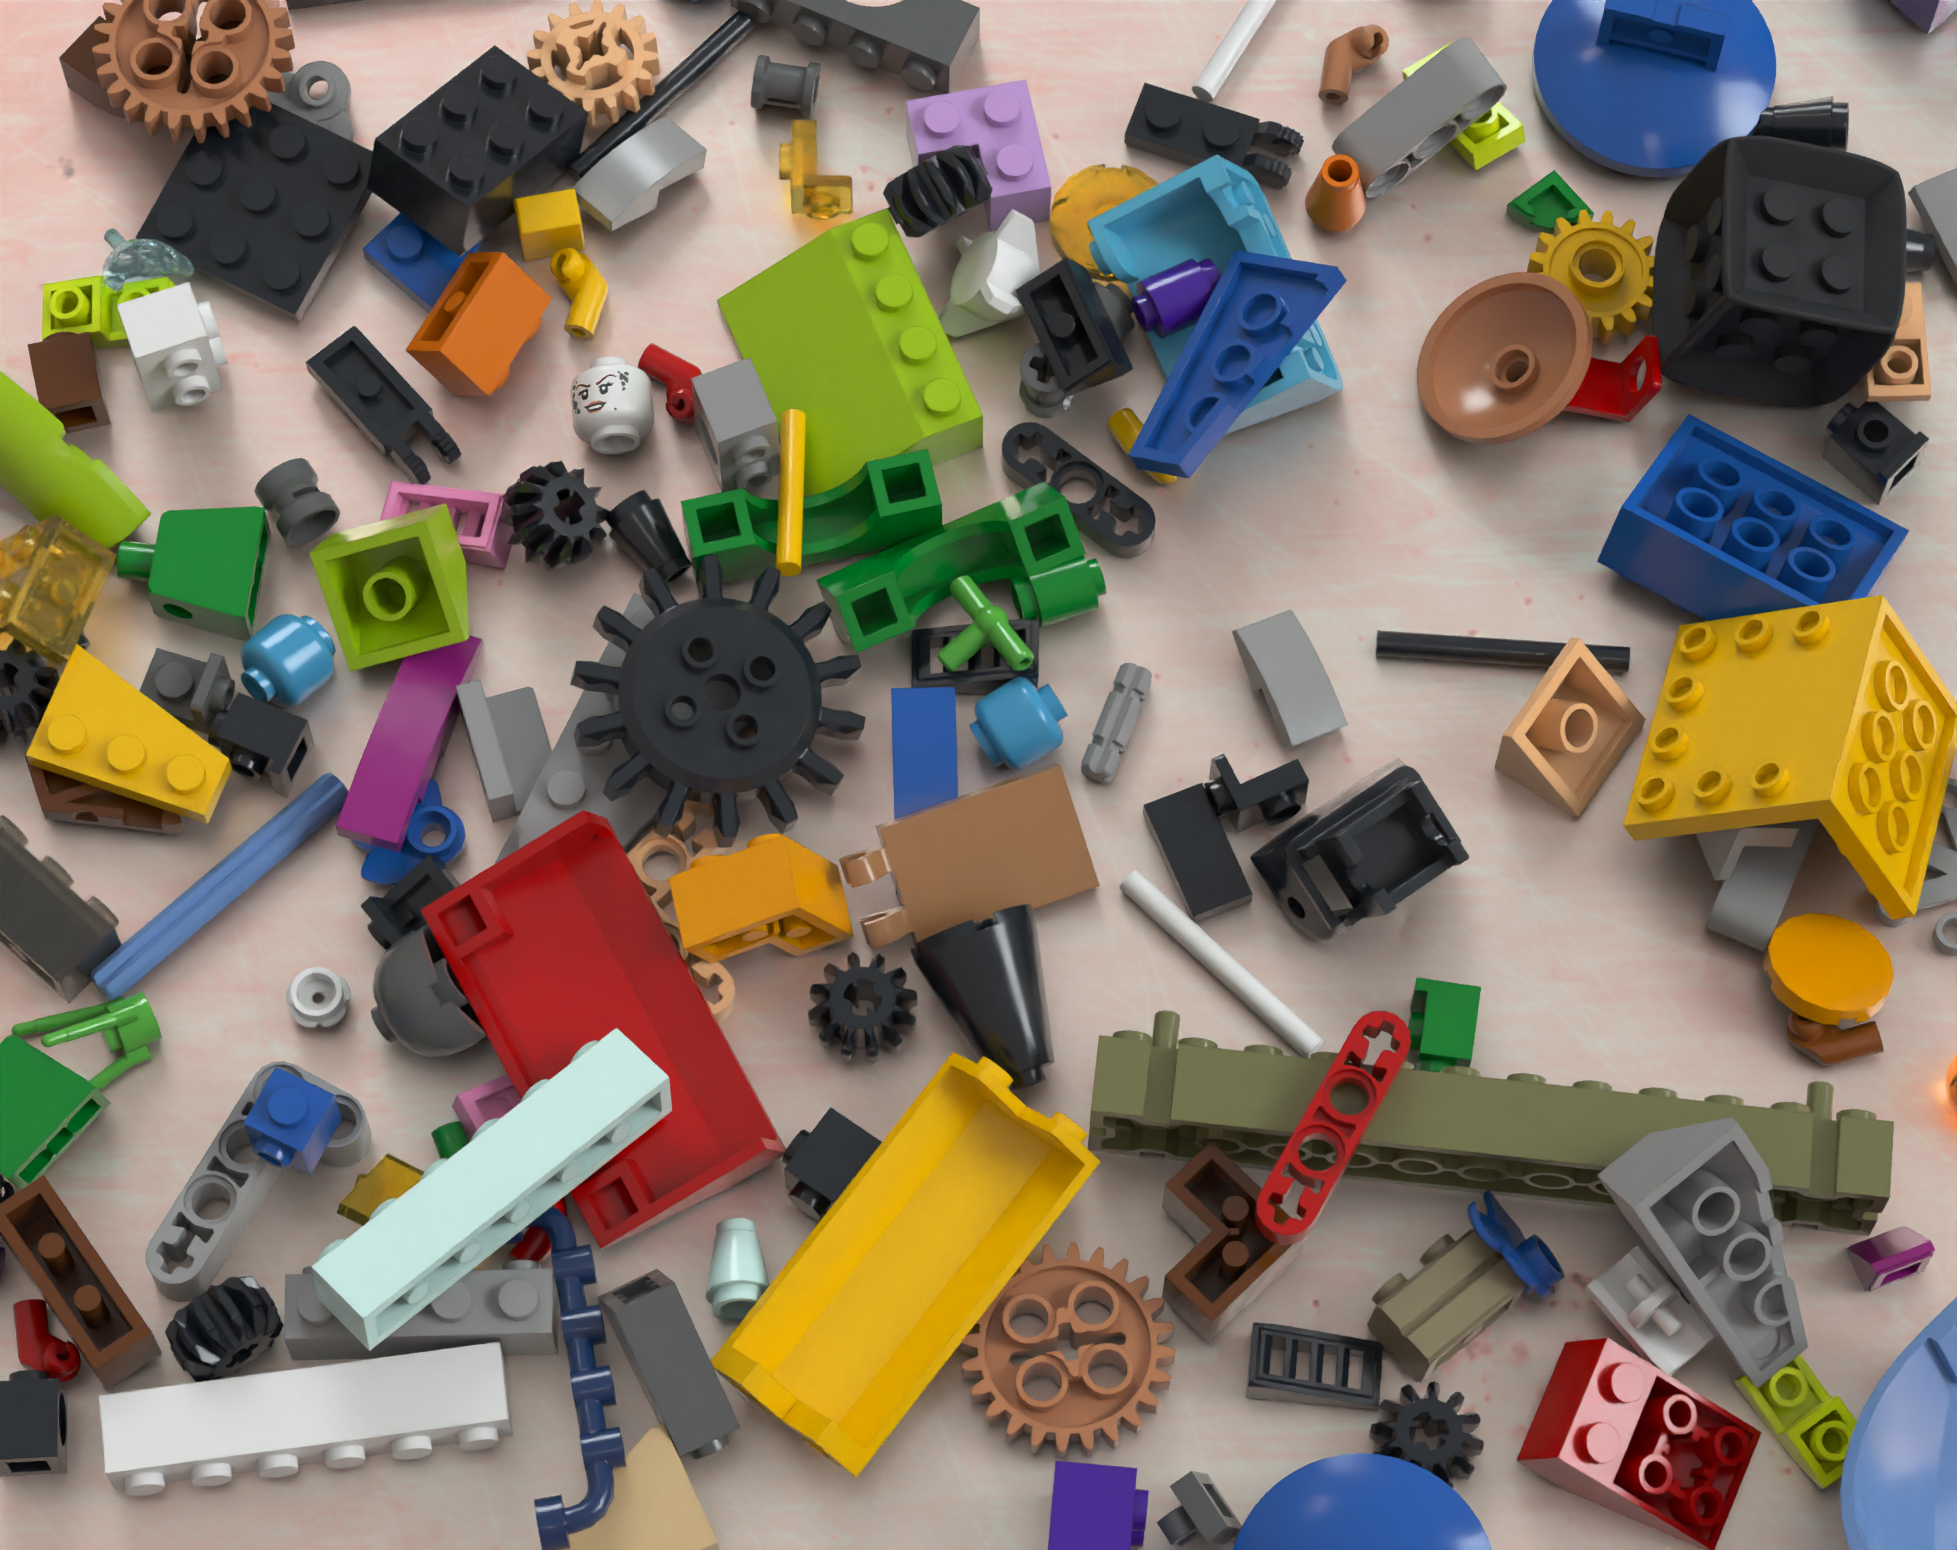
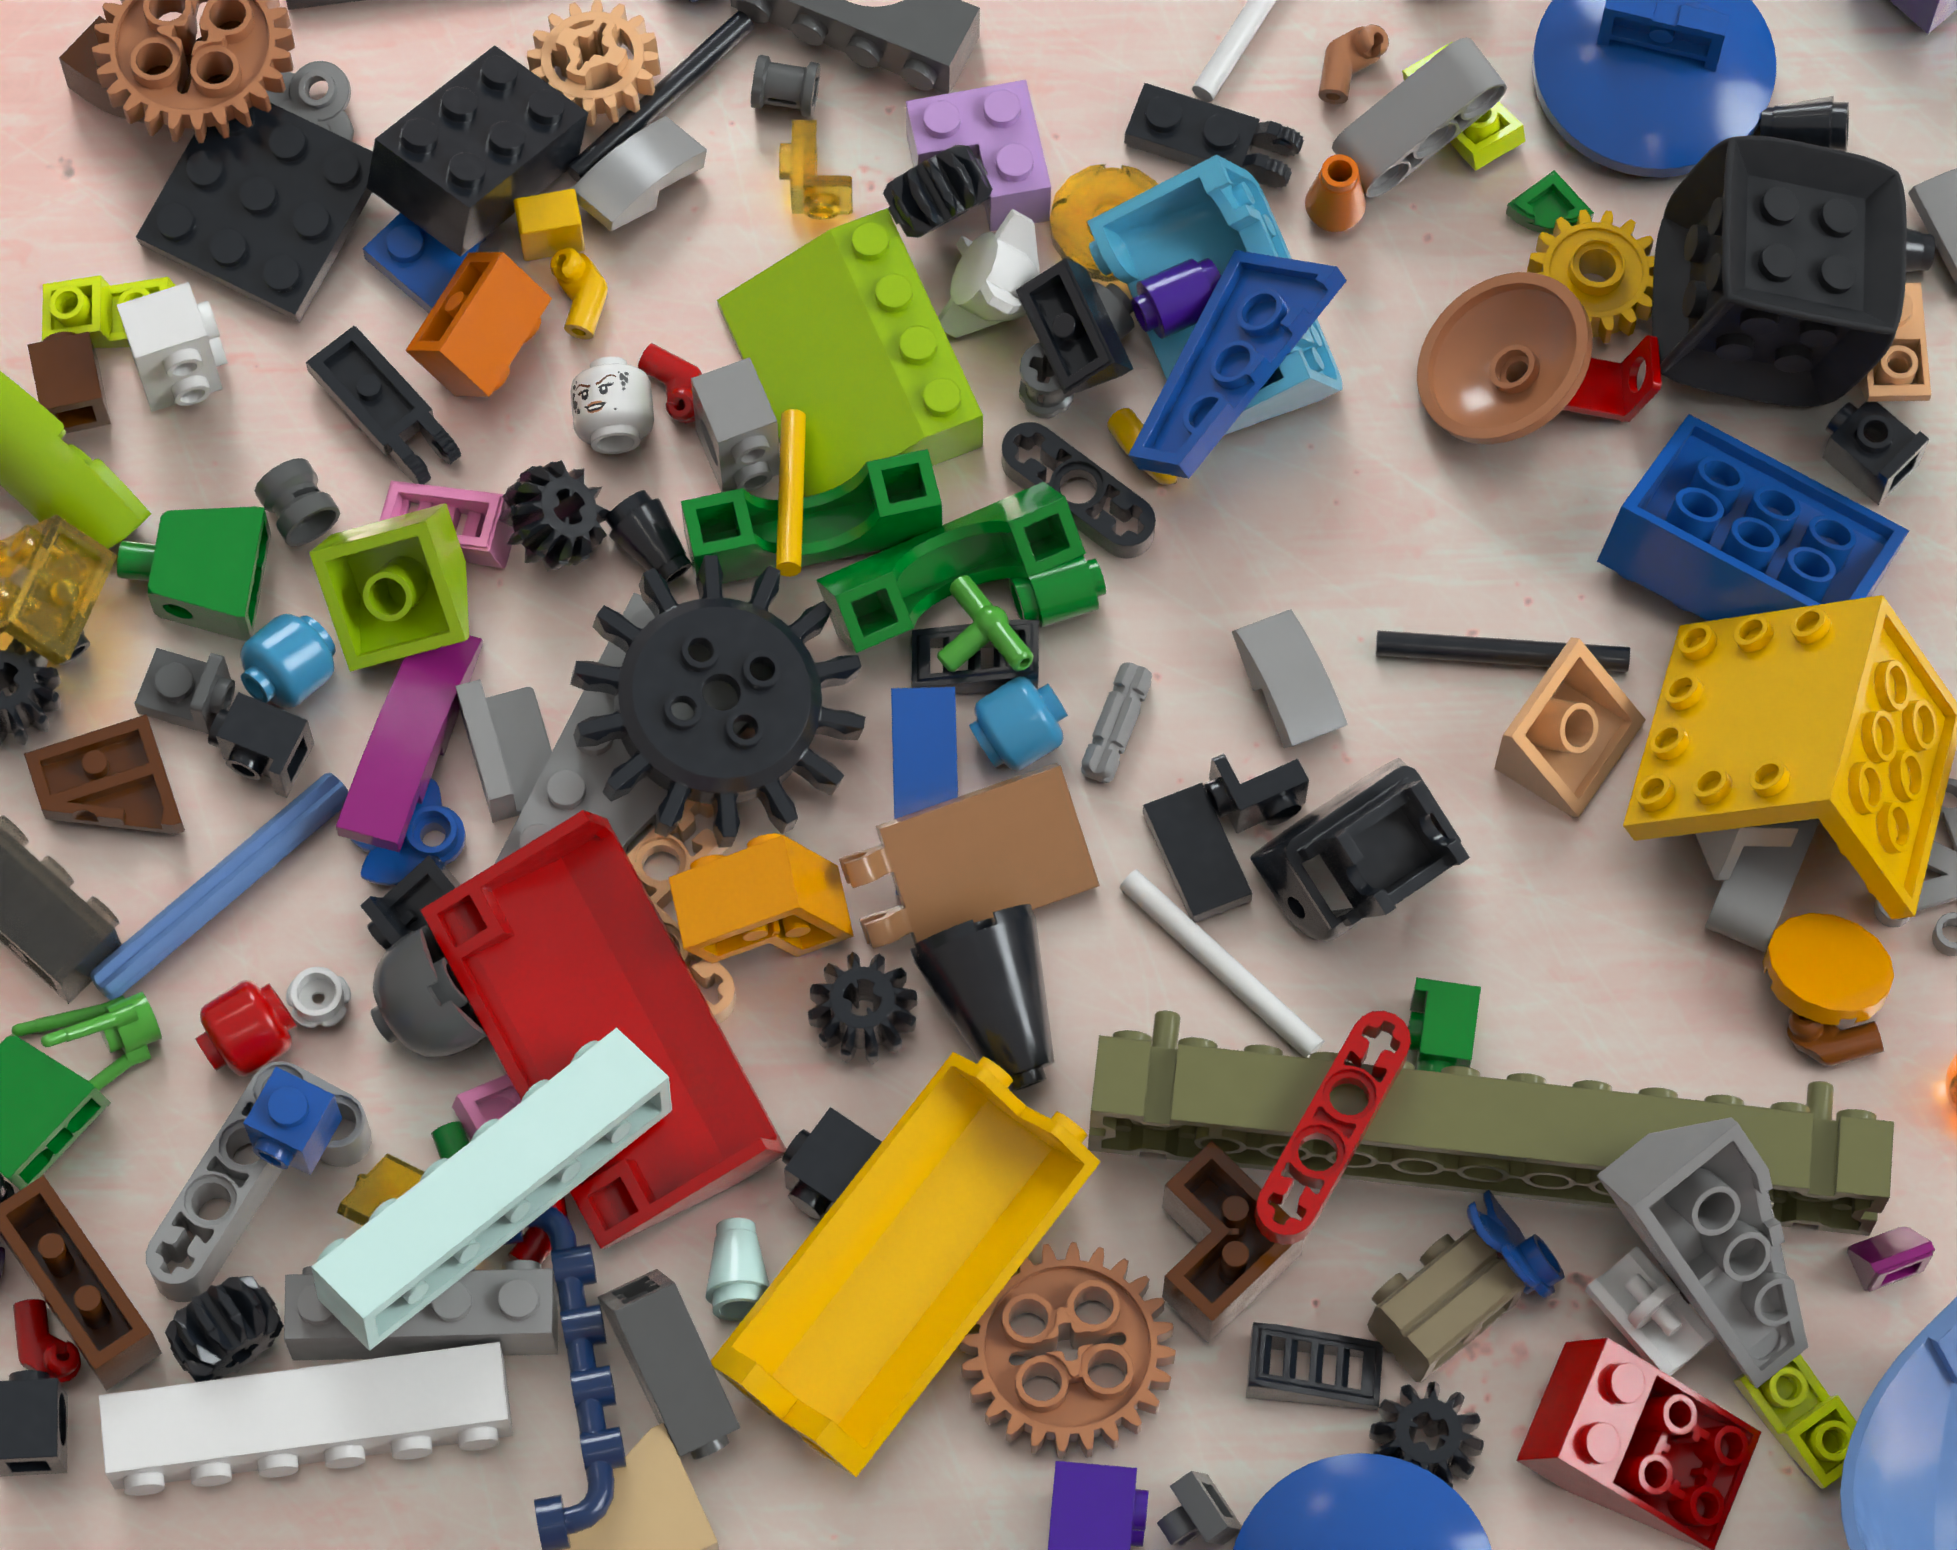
yellow wing [26,644,232,824] -> none
clear light blue piece [102,228,194,292] -> none
none -> red head [195,980,297,1077]

